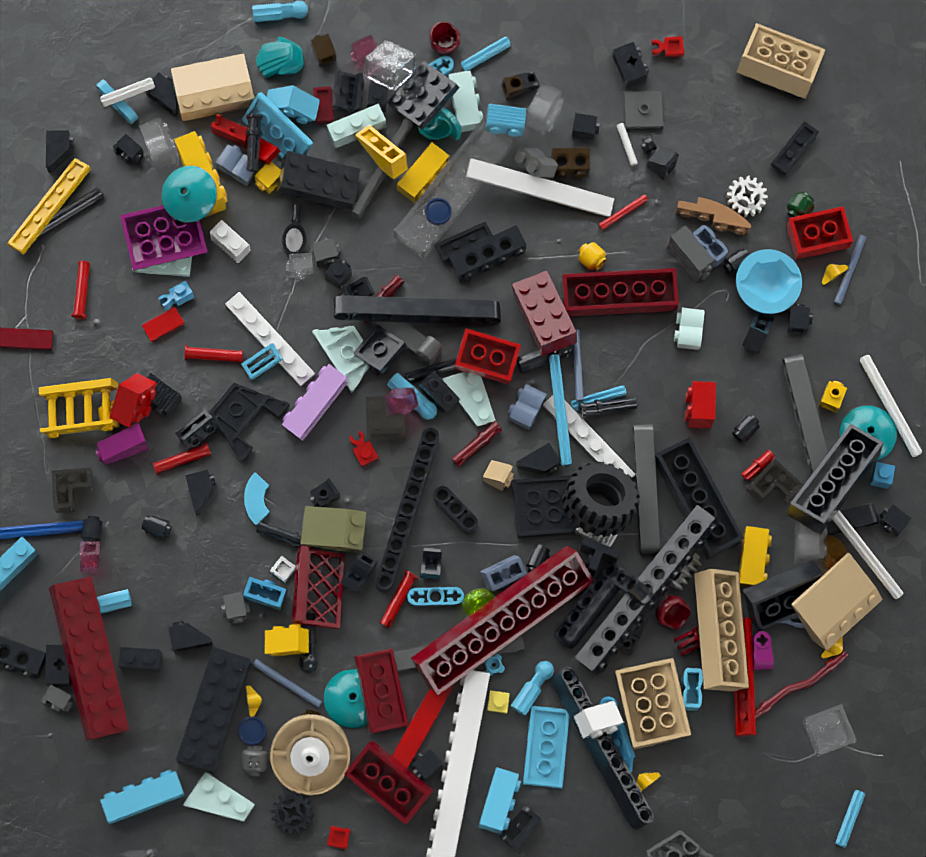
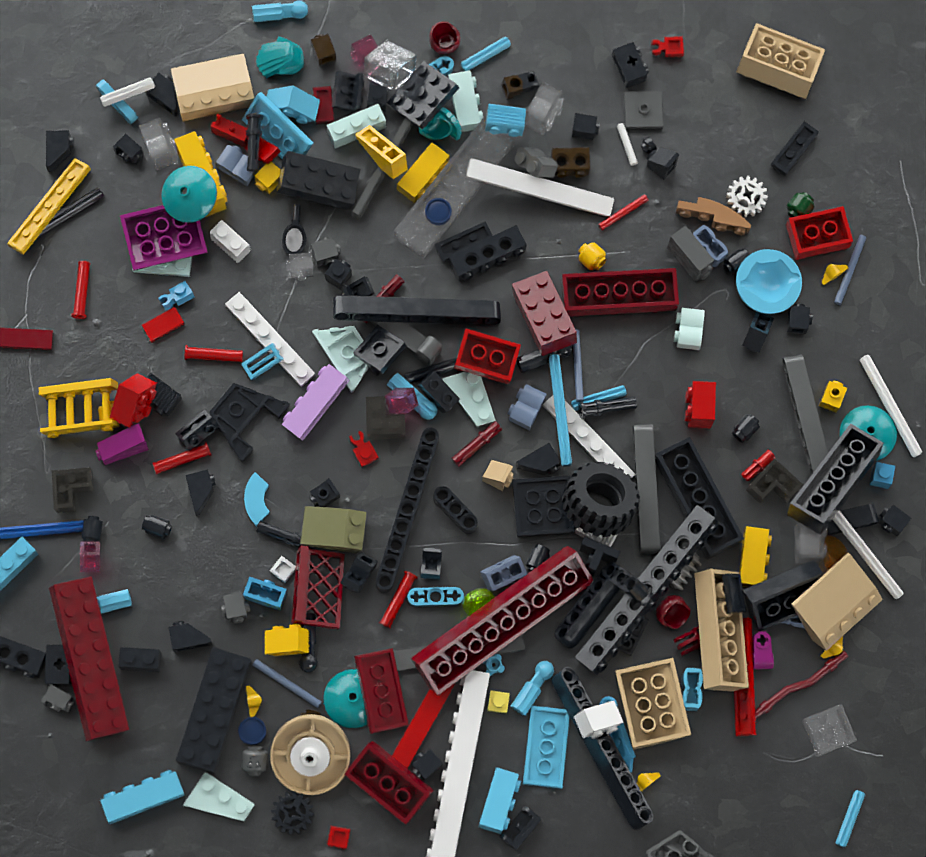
none -> black tile [722,573,746,613]

